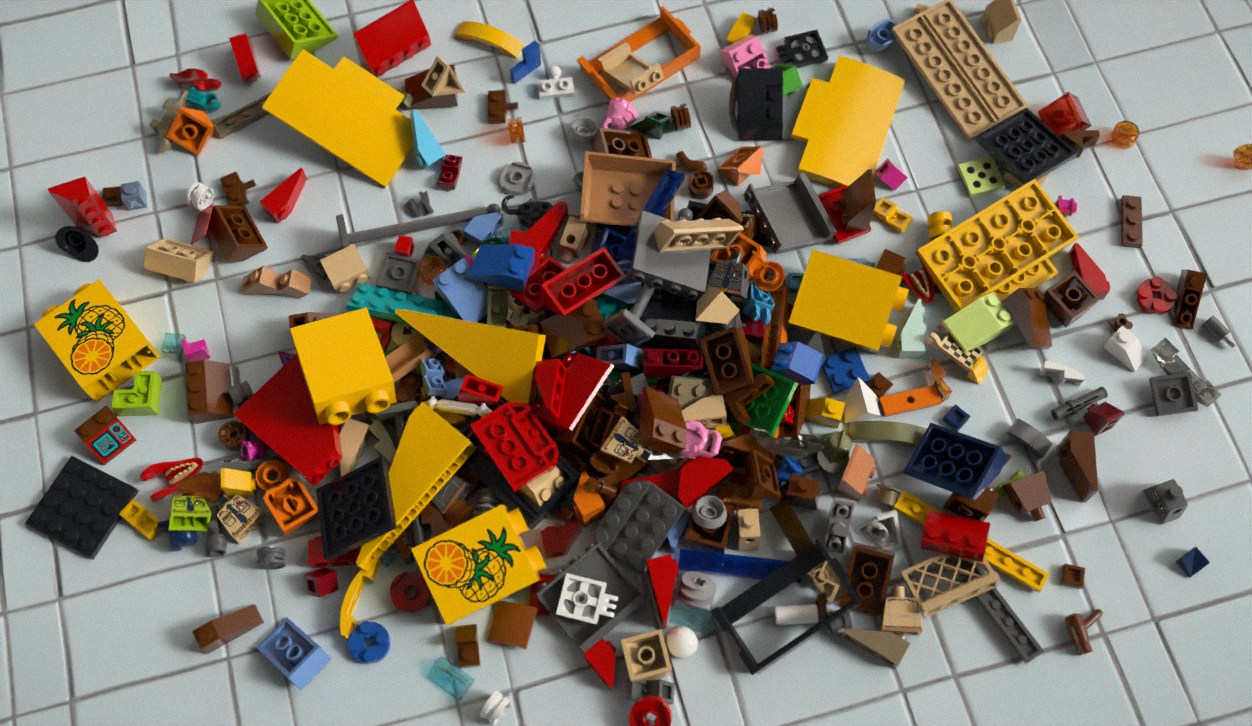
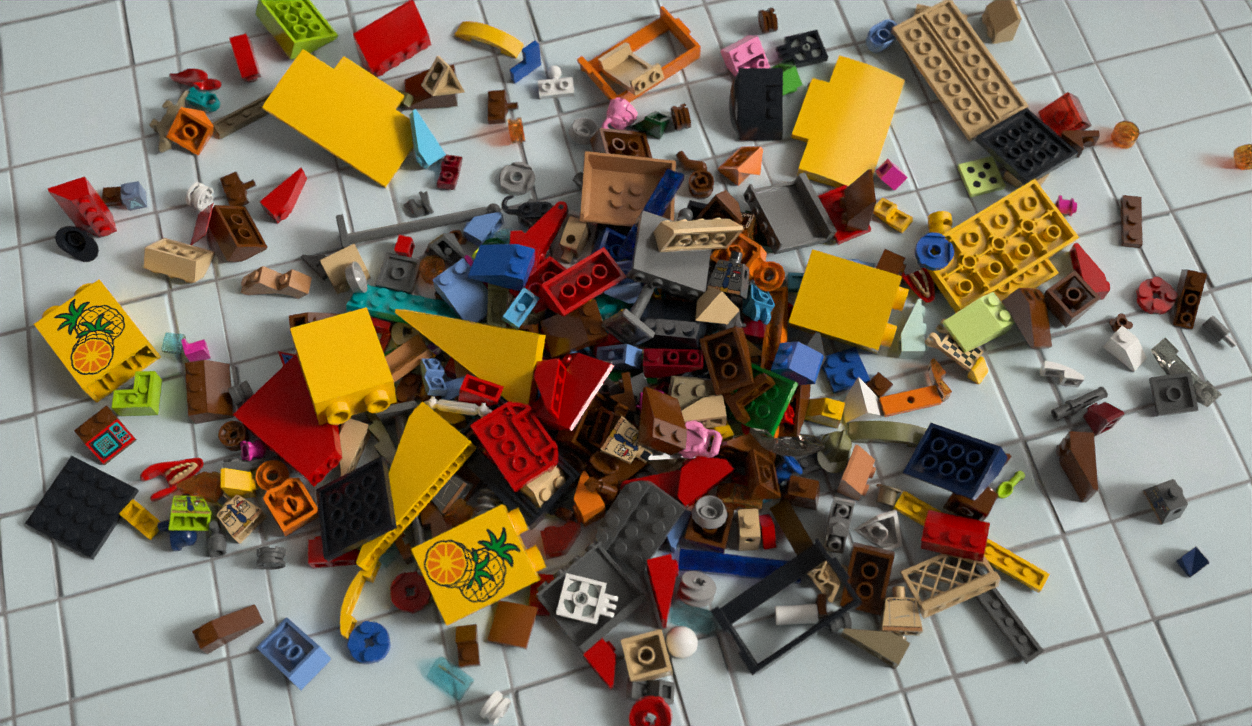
dark red panel [304,567,339,598] -> none
yellow slope [726,12,758,44] -> none
dark blue tile [942,404,971,432] -> none
reddish brown torso [1002,471,1051,522] -> none
dark grey slope [1007,418,1053,459] -> none
reddish brown tile [1061,564,1085,589] -> none
reddish brown piece [1065,609,1103,656] -> none
none -> light grey hat [345,261,367,293]
none -> dark azure slope [502,288,540,330]
none -> red piece [759,514,776,550]
none -> blue plate [914,233,954,271]

